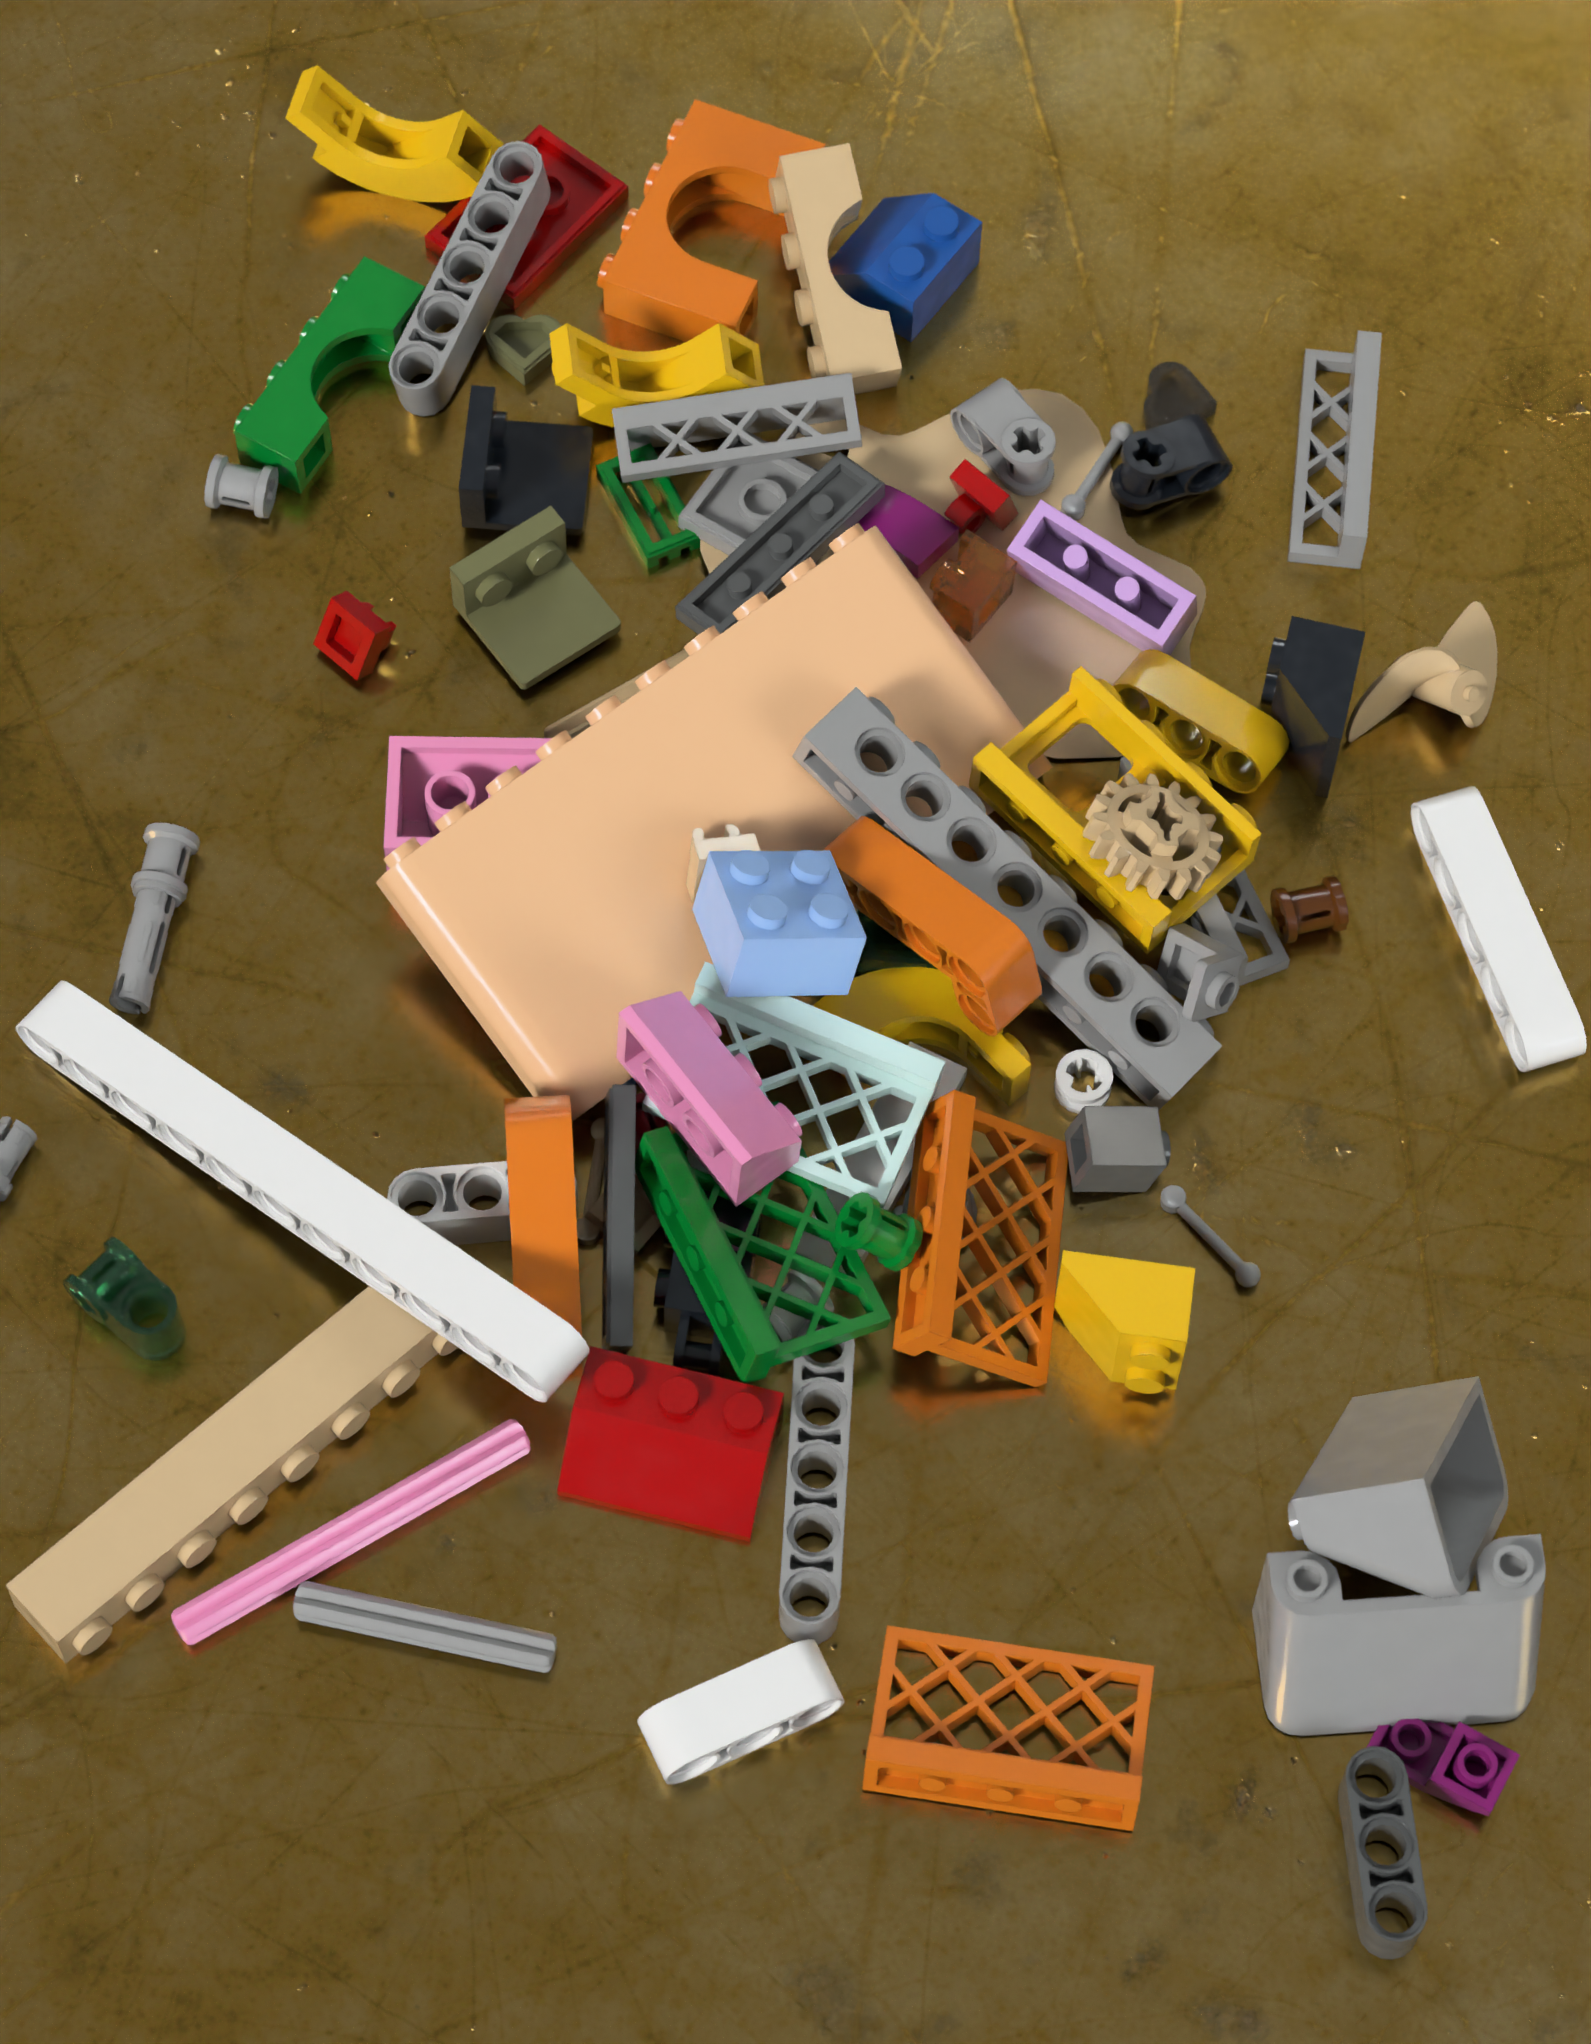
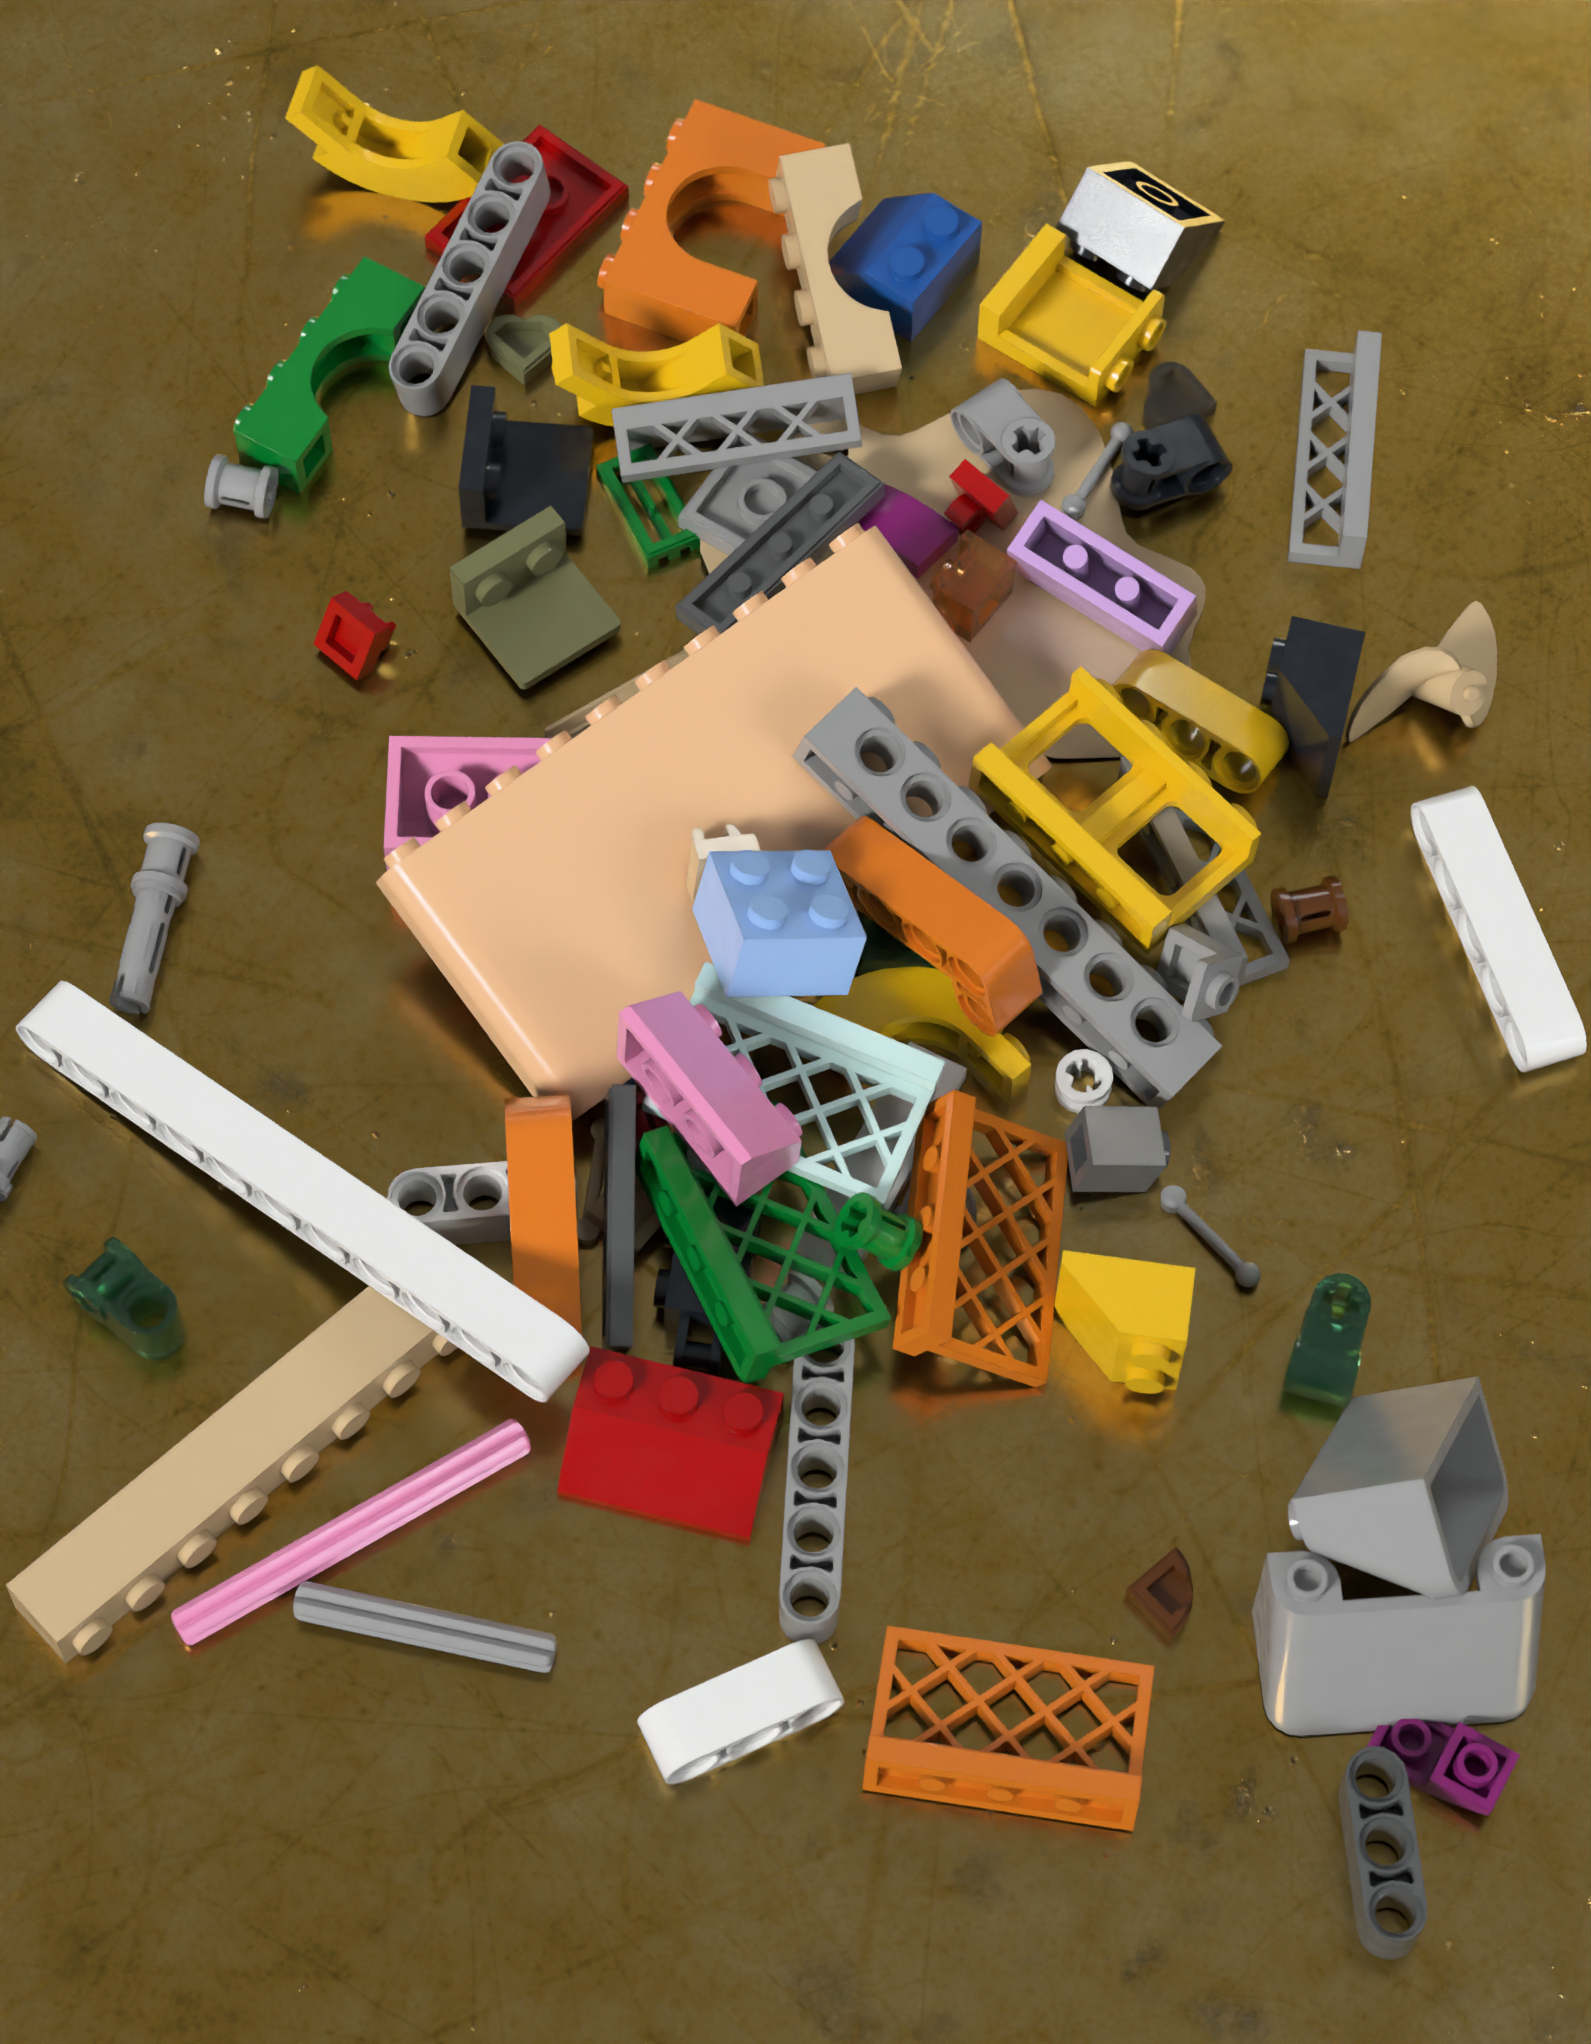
tan gear [1083,773,1223,900] -> none
none -> yellow panel [977,223,1166,408]
none -> slope [1055,161,1225,292]
none -> reddish brown tile [1125,1547,1193,1644]
none -> clear green piece [1282,1273,1371,1409]

